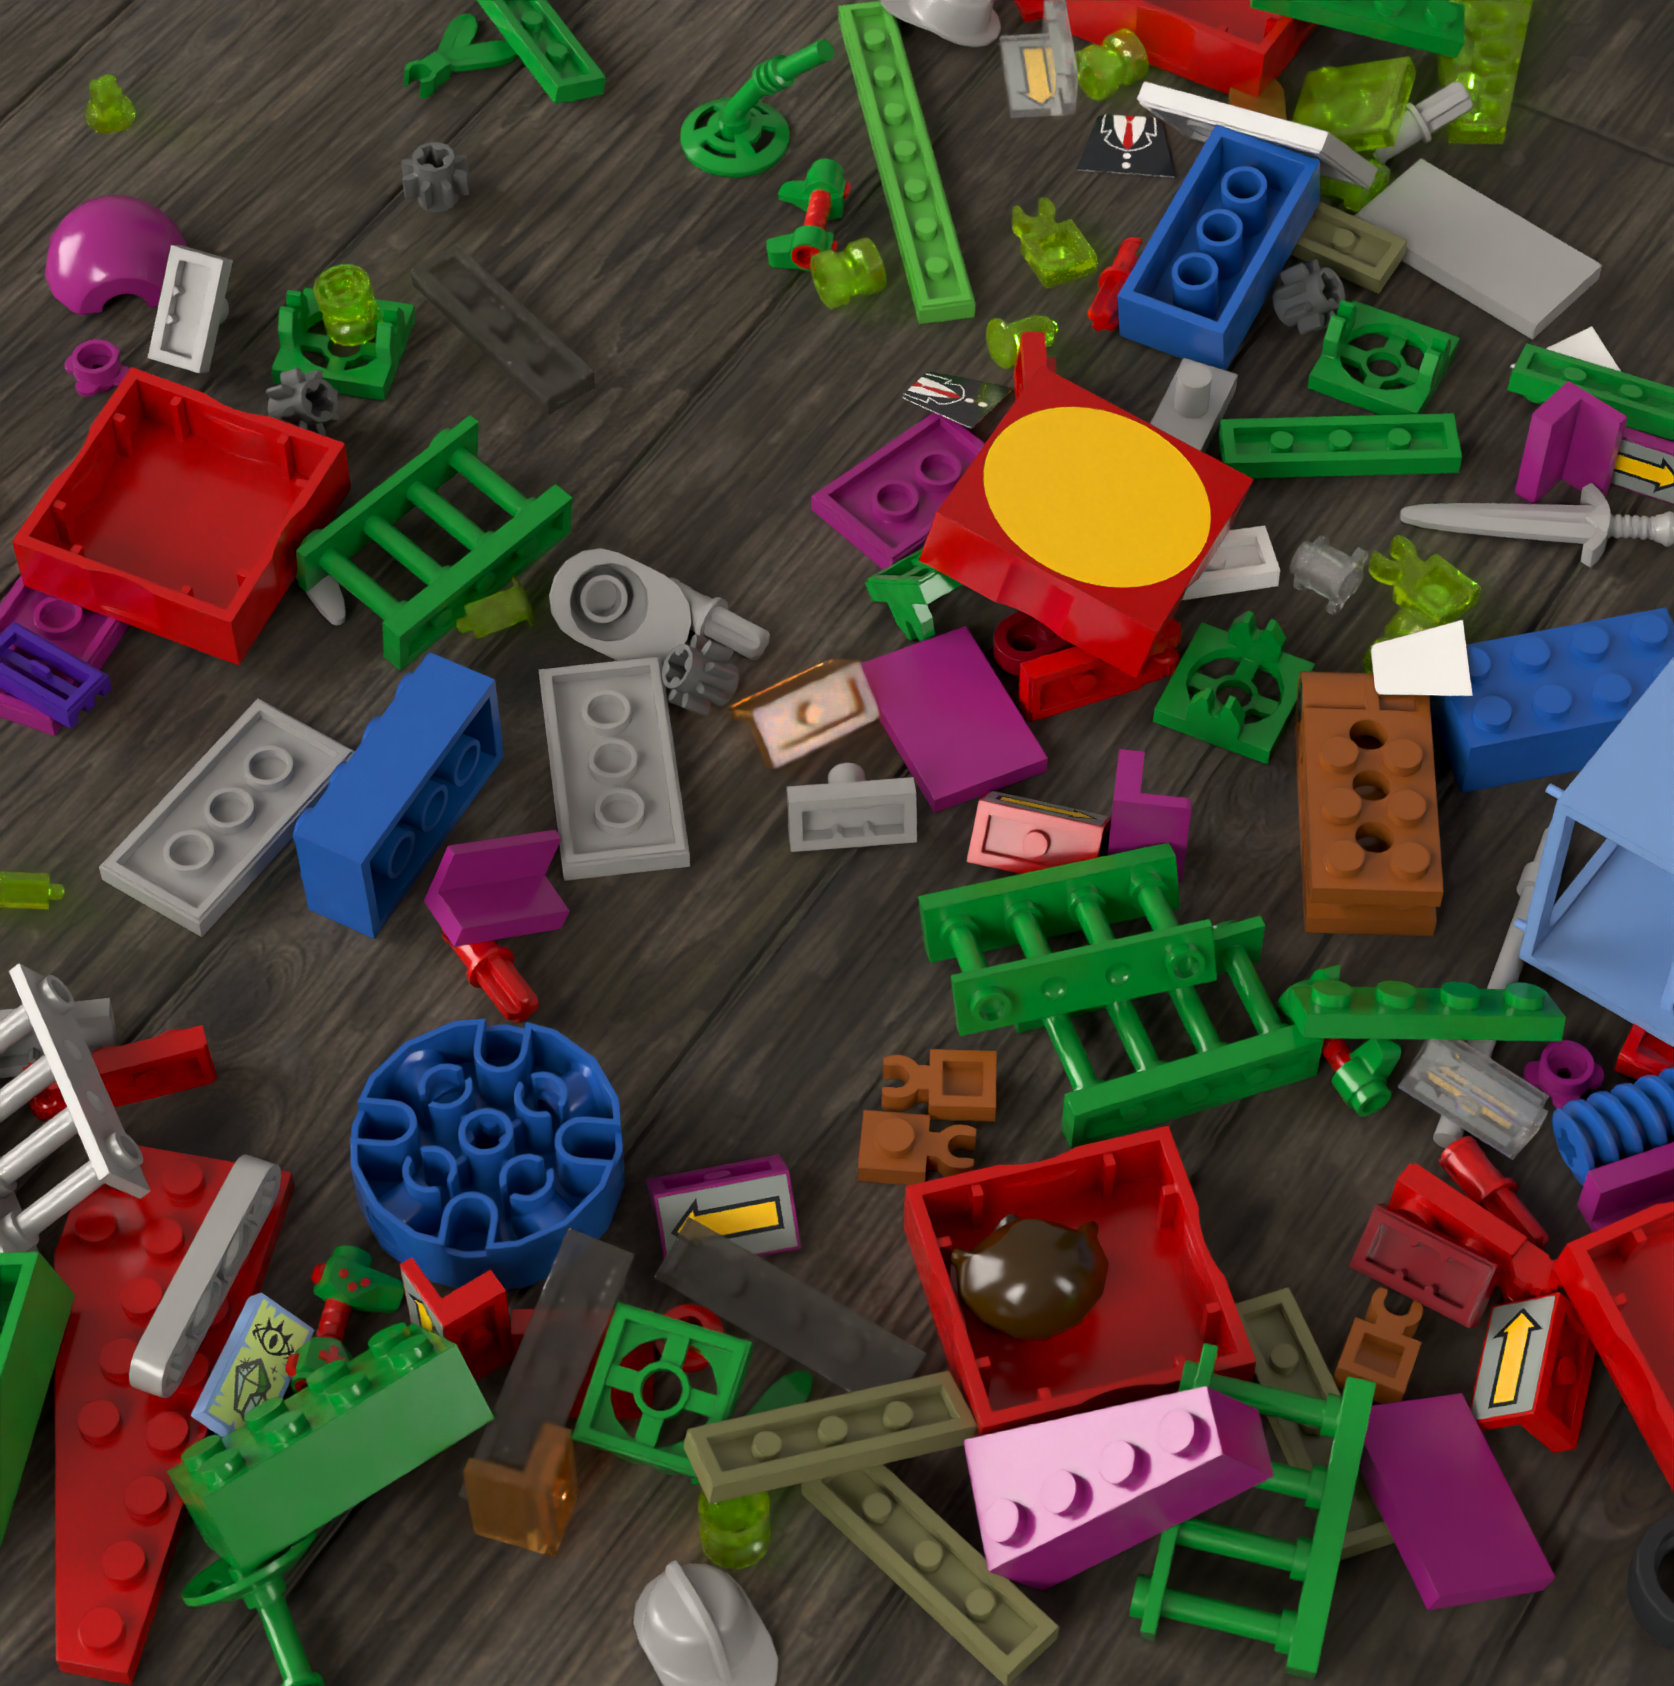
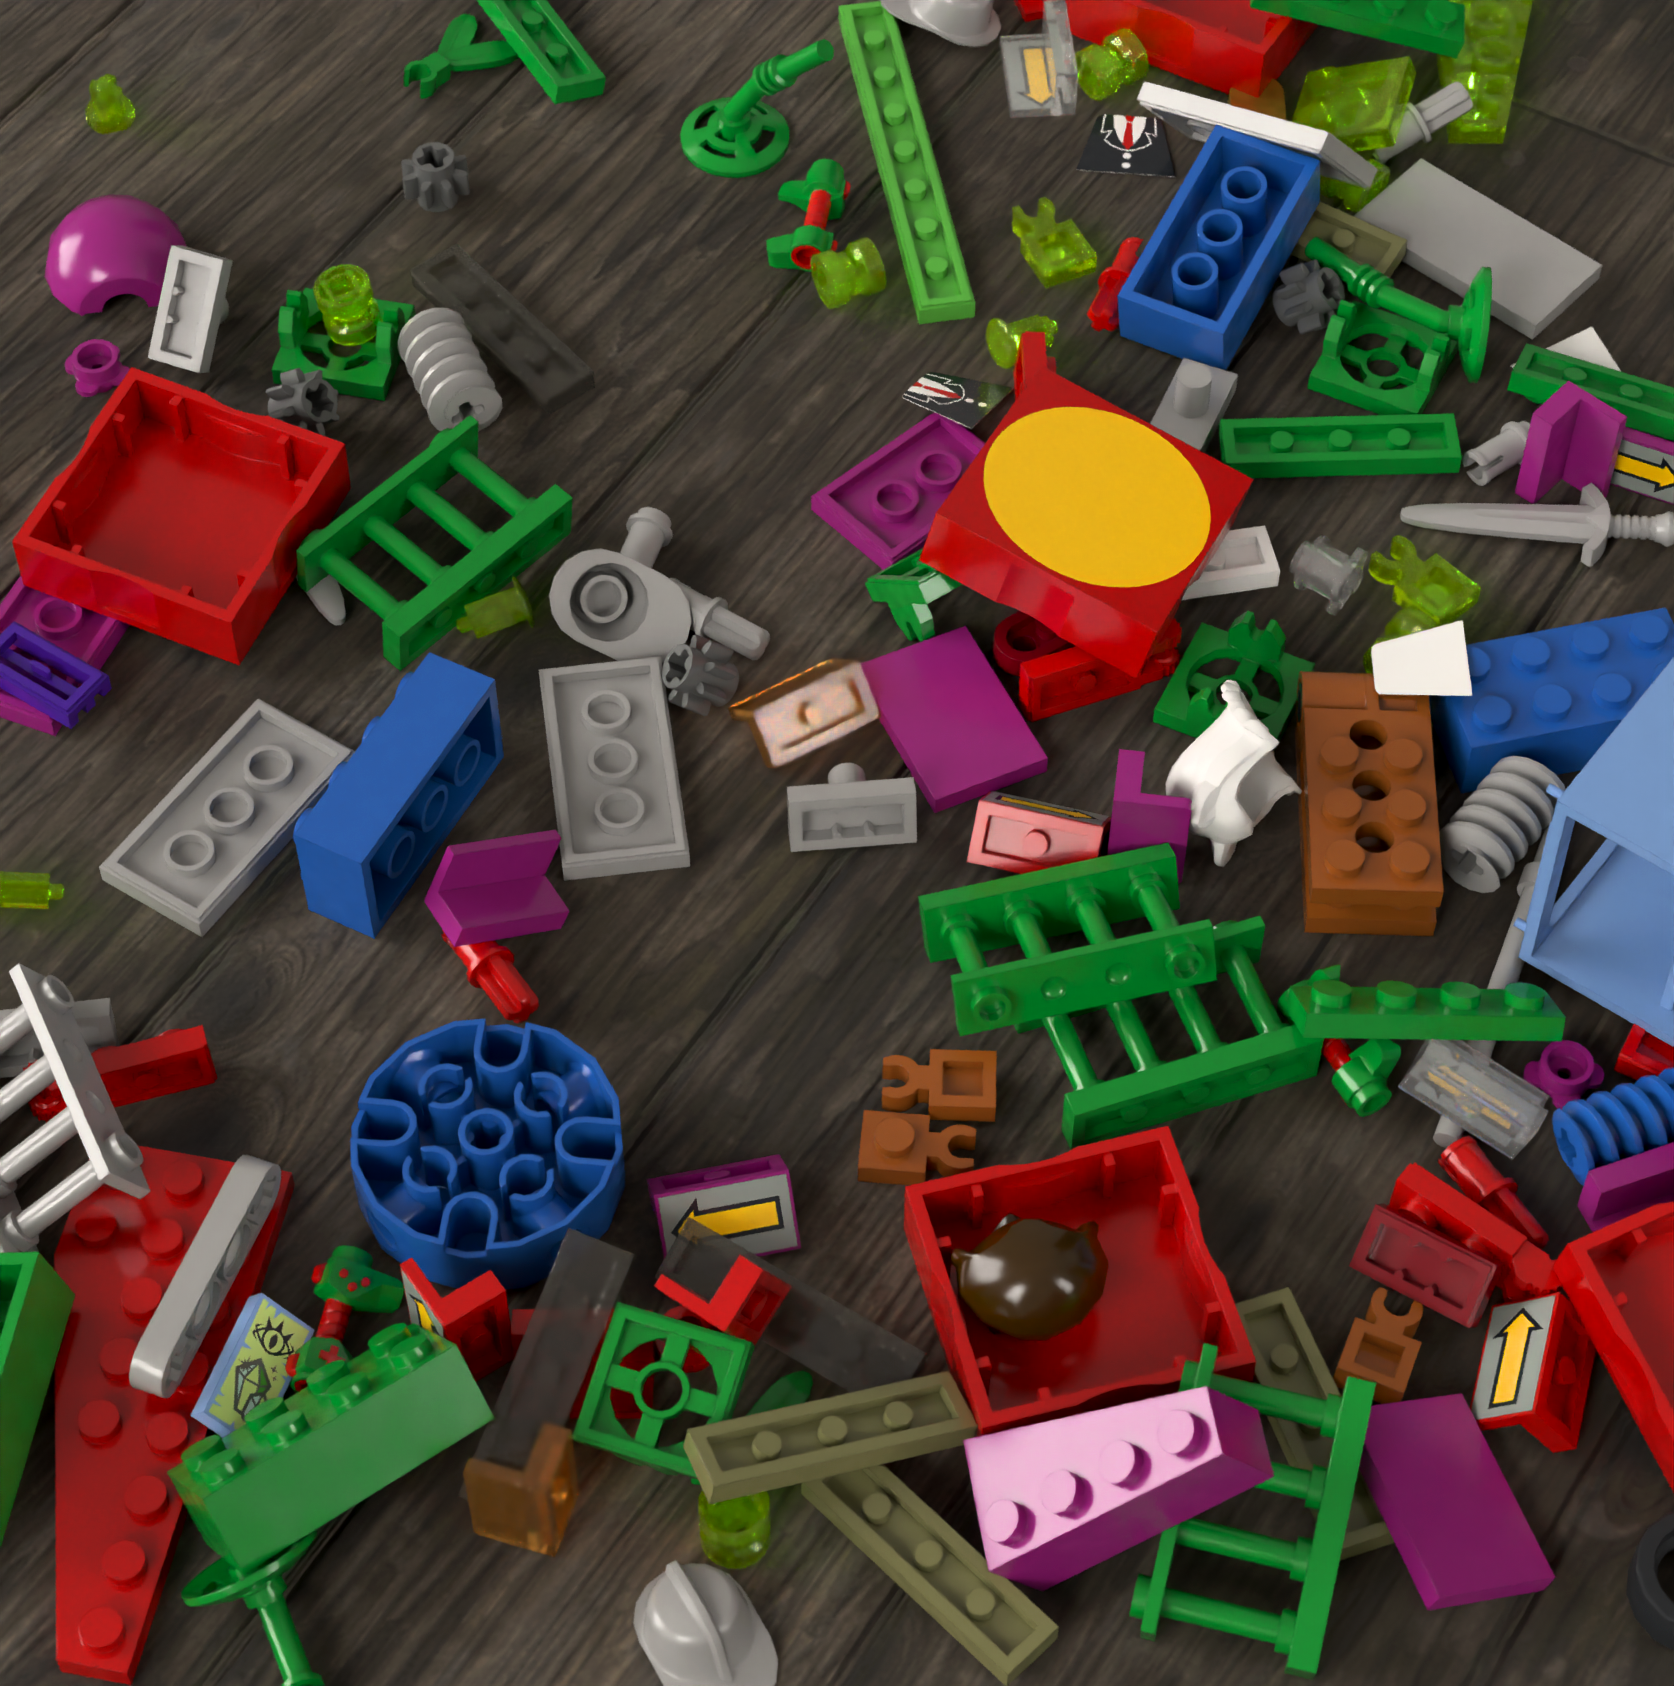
none -> light grey piece [397,307,503,431]
none -> light grey pin [620,507,673,568]
none -> red panel [654,1255,792,1346]
none -> white hair [1166,680,1302,867]
none -> green dish [1305,237,1492,383]
none -> light grey piece [1439,756,1566,893]
none -> light grey pin [1463,421,1530,486]

